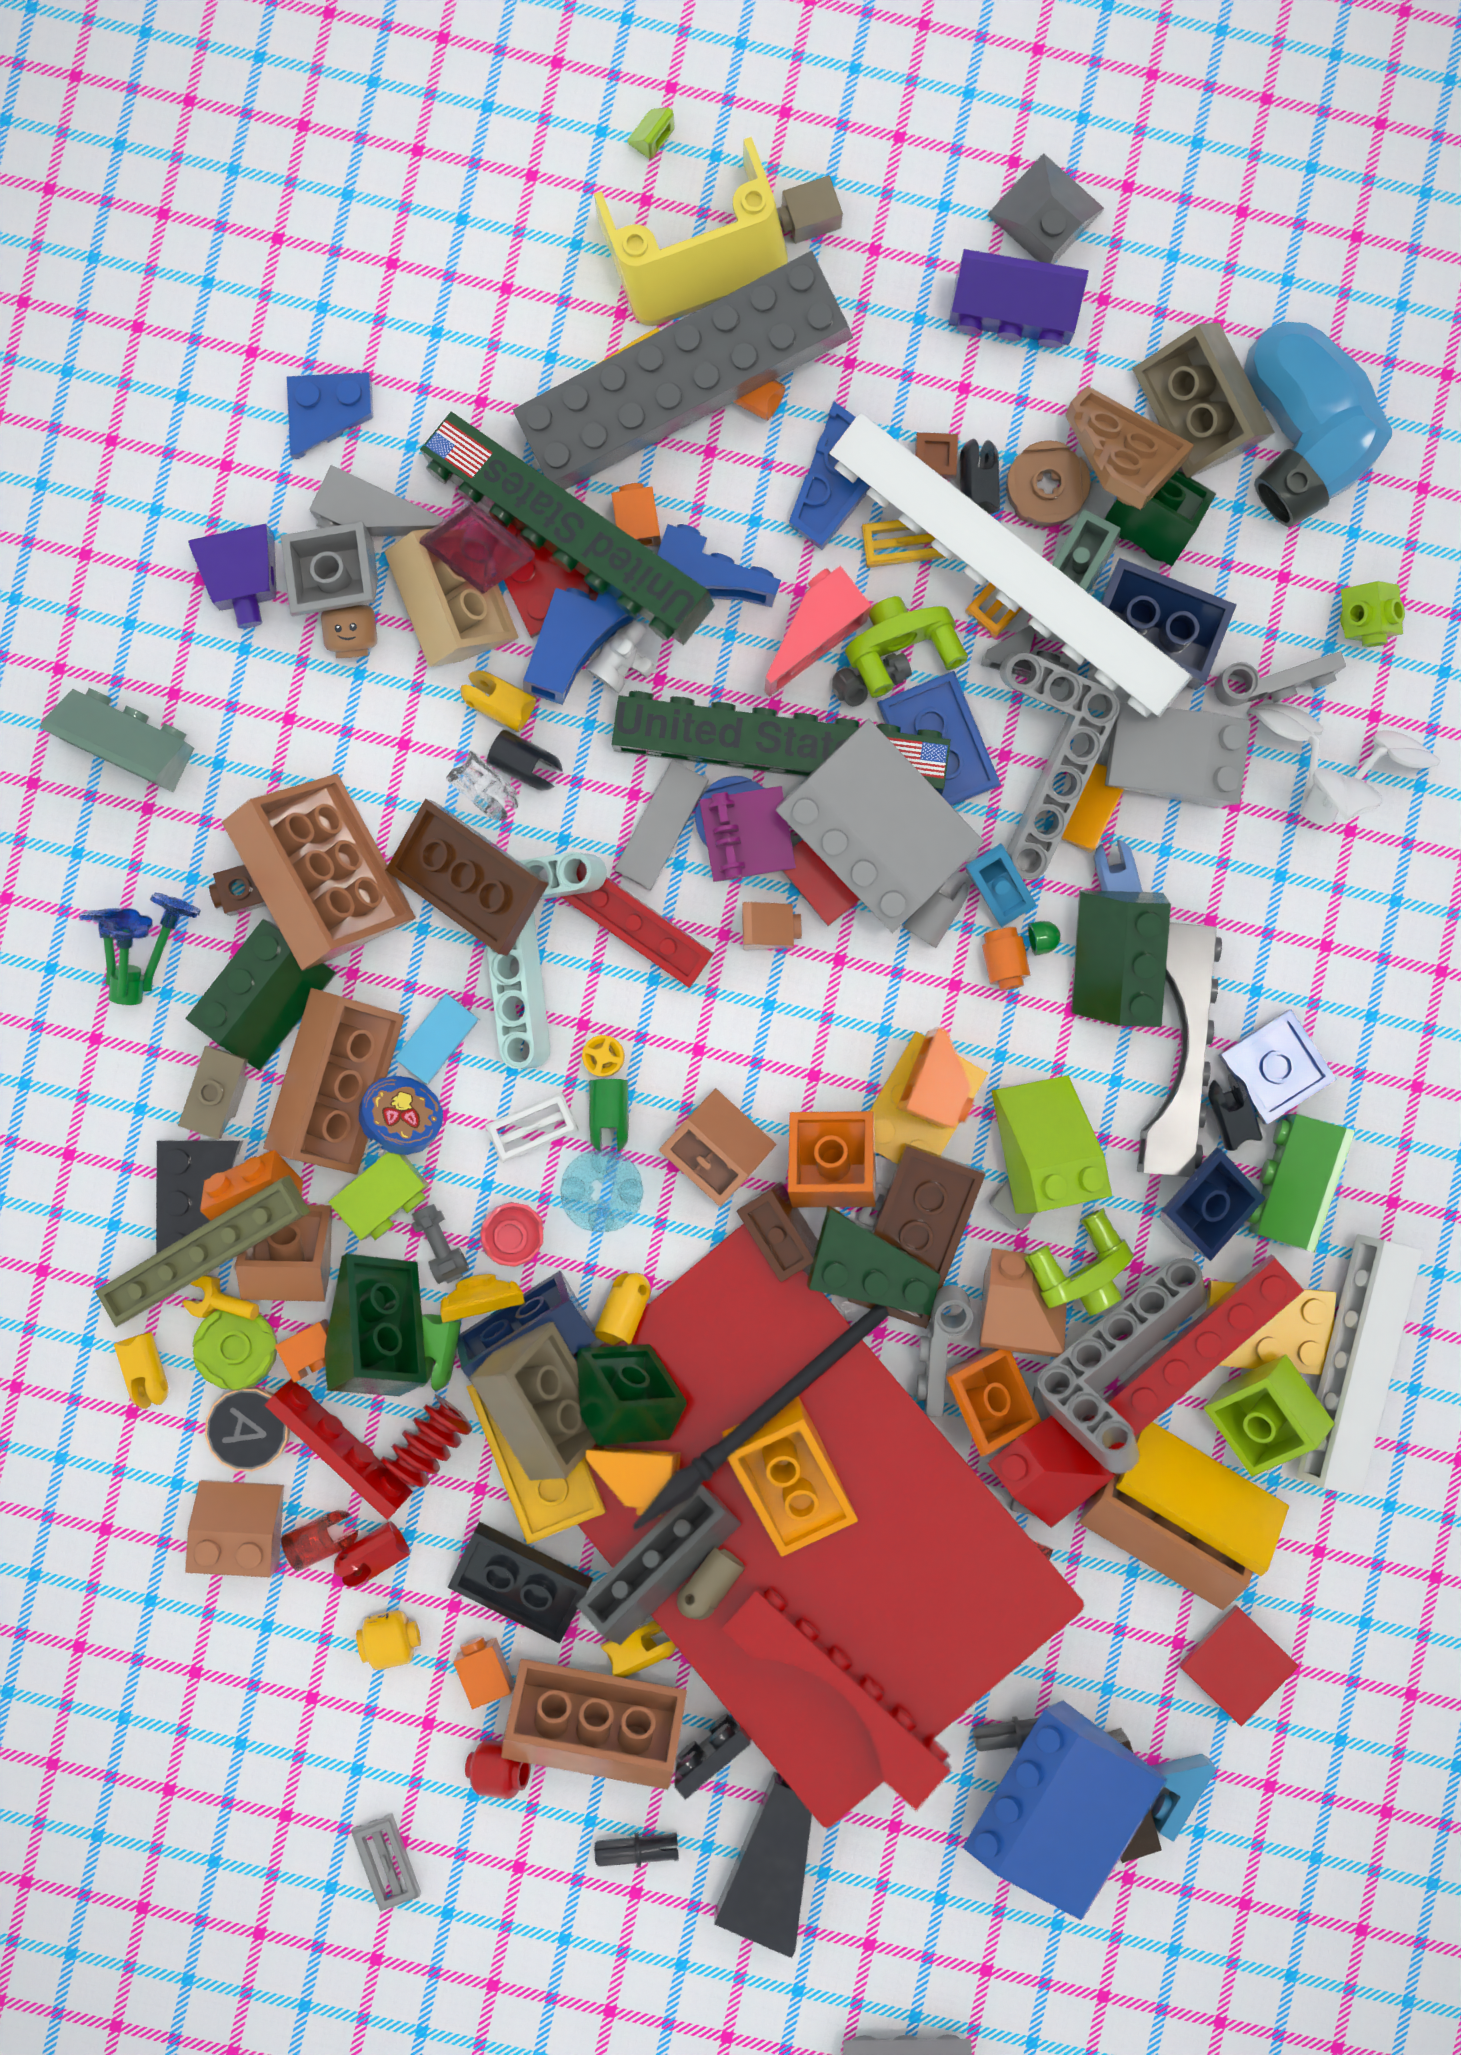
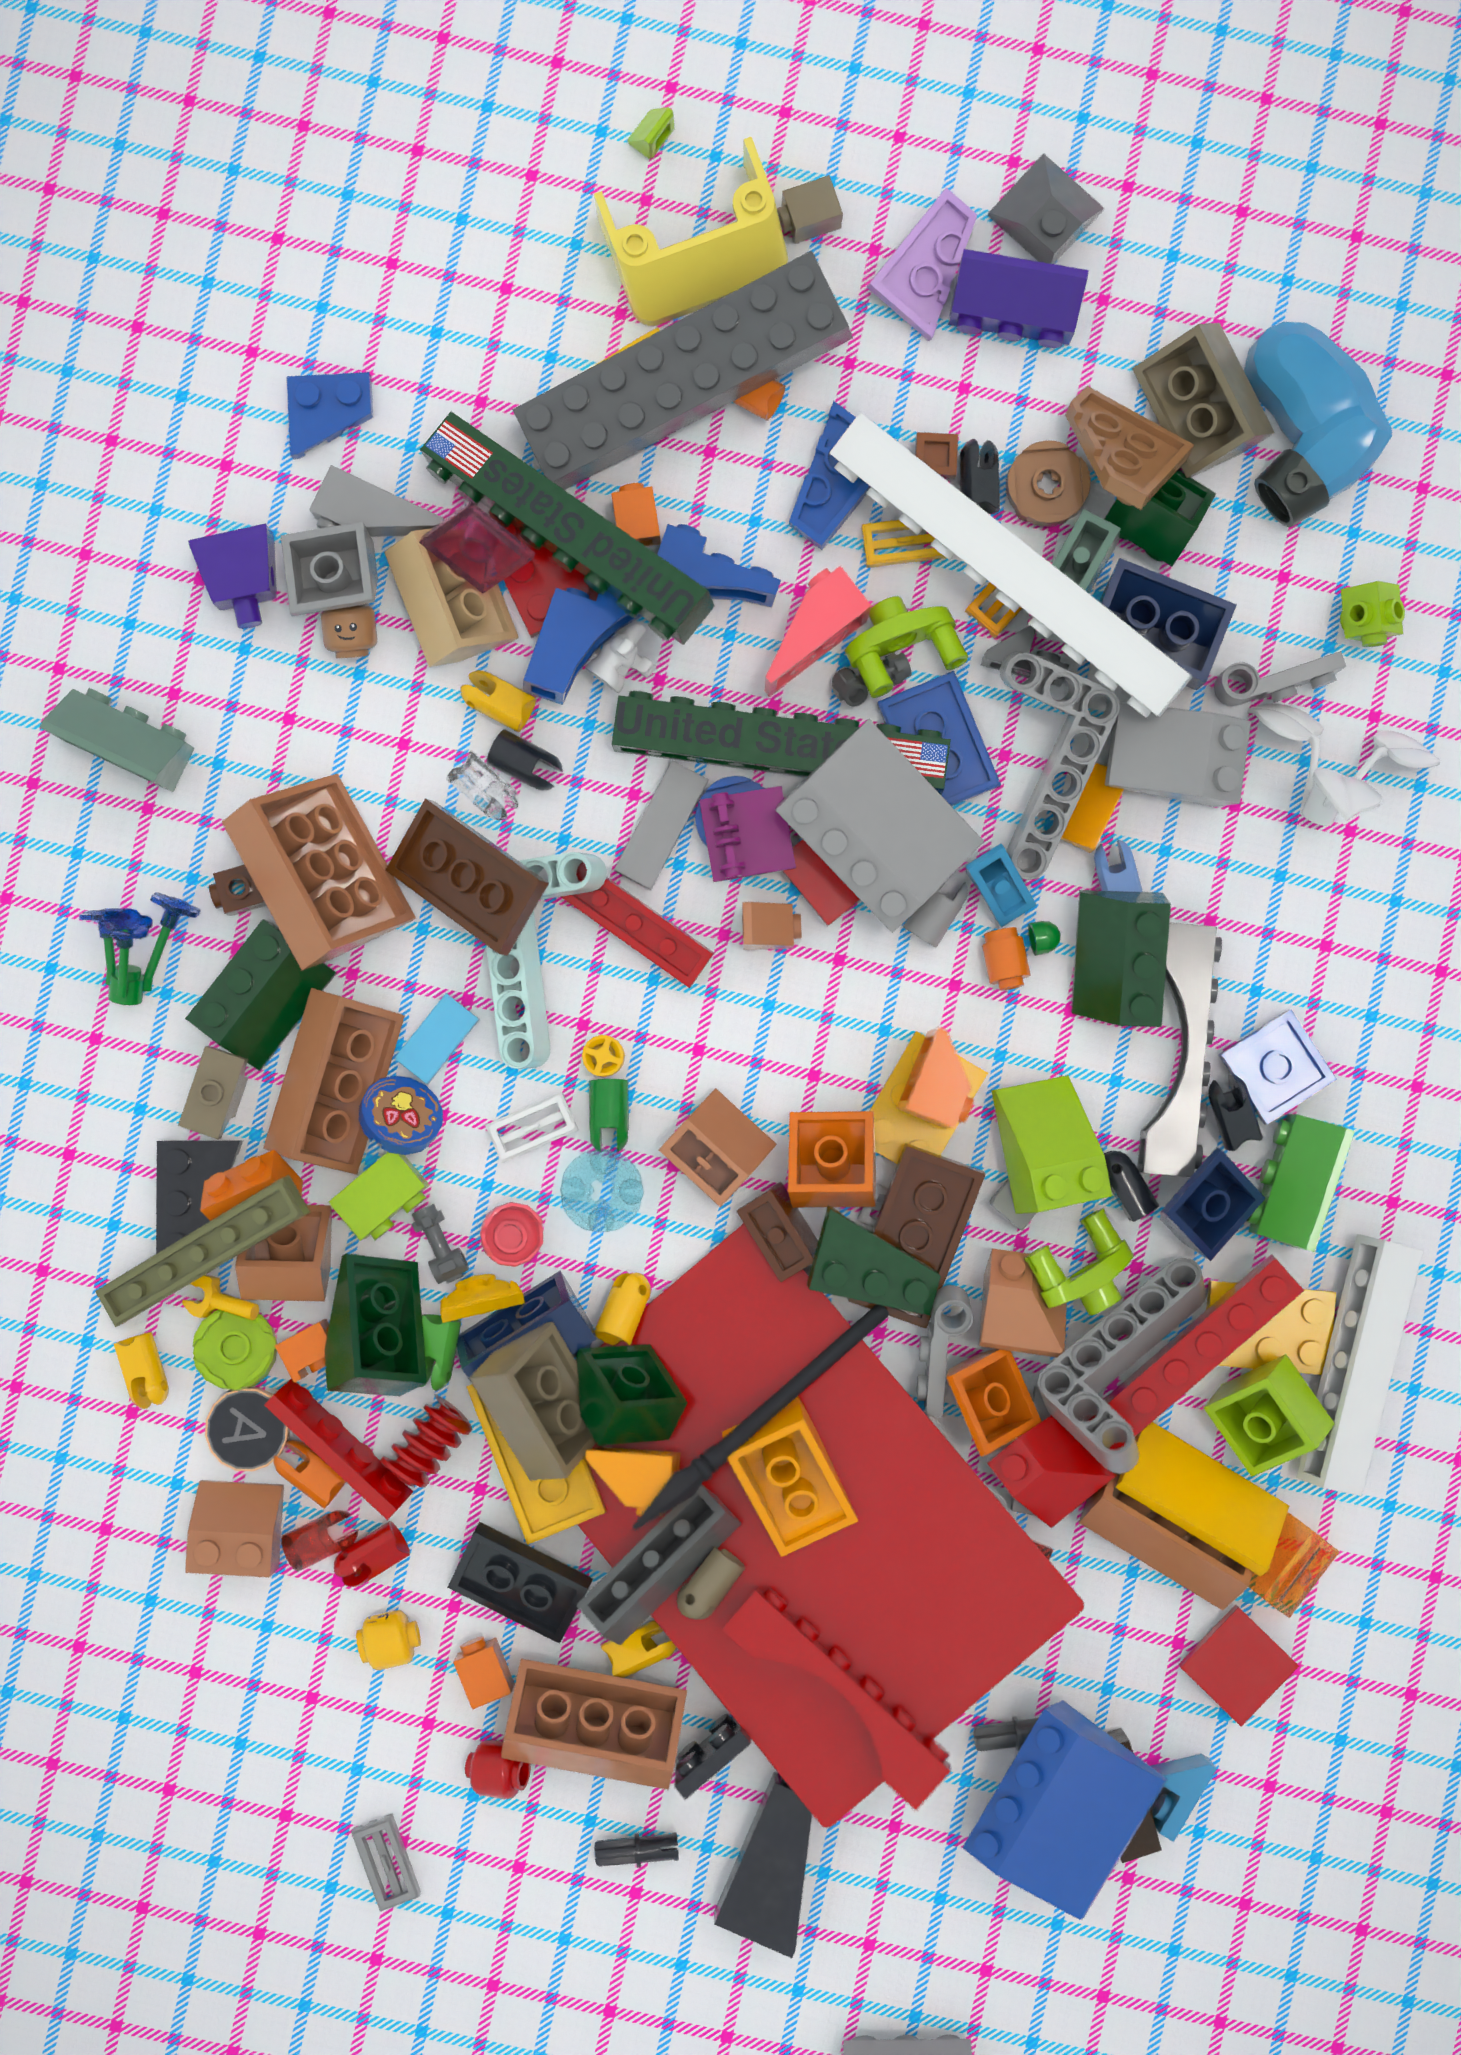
none -> orange piece [273,1440,346,1509]
none -> lavender wing [867,187,978,341]
none -> black piece [1104,1151,1159,1222]
none -> clear orange panel [1249,1513,1340,1618]

